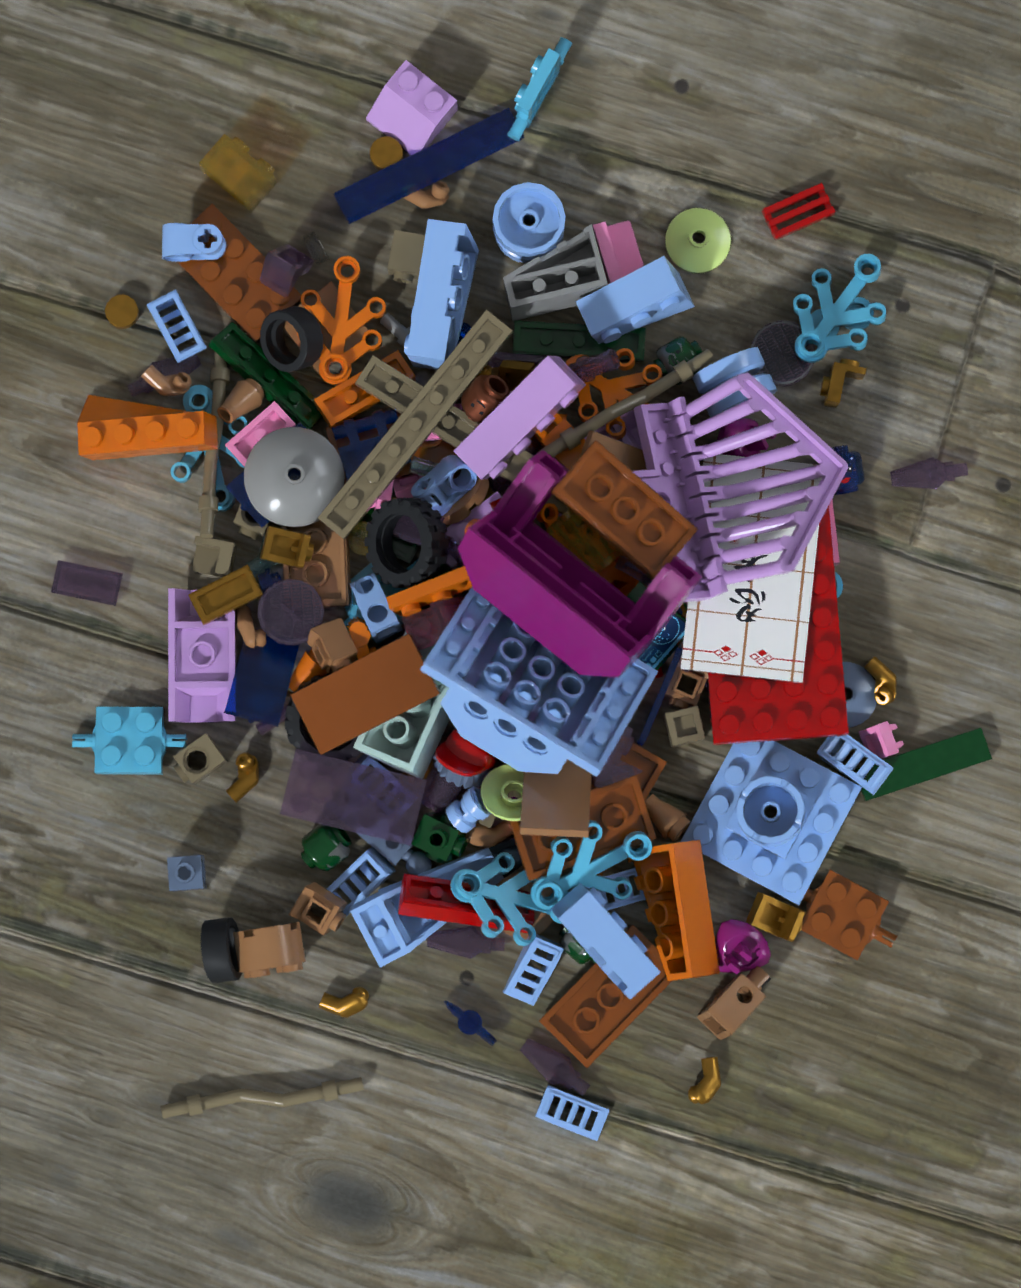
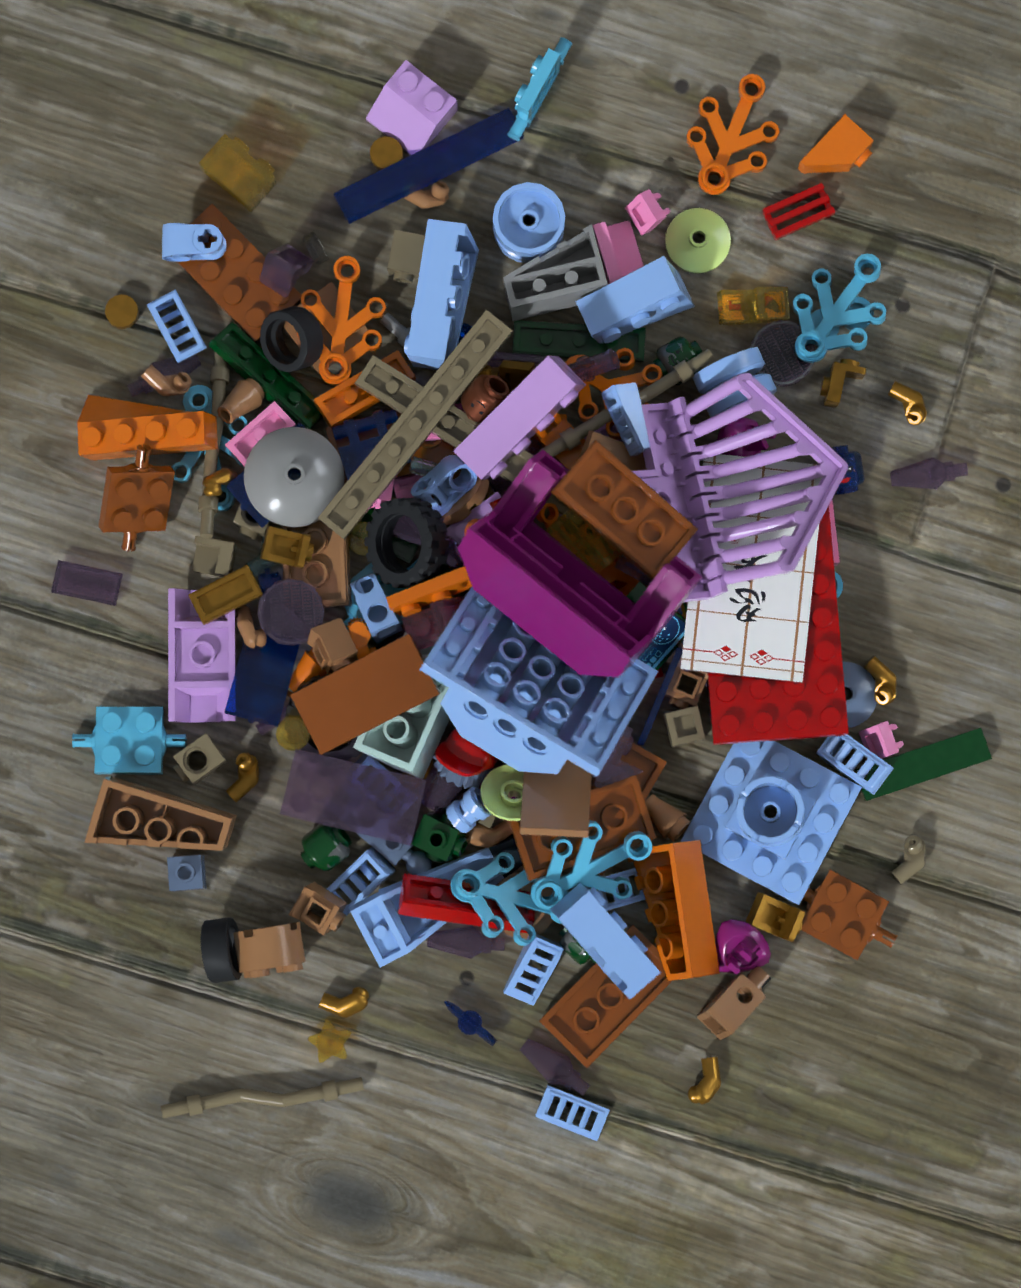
none -> medium nougat wedge [84,776,237,851]
none -> dark orange plate [99,444,175,552]
none -> pearl gold arm [202,468,238,497]
none -> clear yellow tile [276,715,310,751]
none -> clear yellow plate [308,1019,351,1063]
none -> light blue slope [601,382,650,456]
none -> bright pink tile [625,189,670,236]
none -> orange plant [686,74,779,195]
none -> clear yellow slope [717,287,790,325]
none -> orange slope [798,114,874,173]
none -> pearl gold arm [888,381,927,425]
none -> dark tan arm [891,835,926,885]

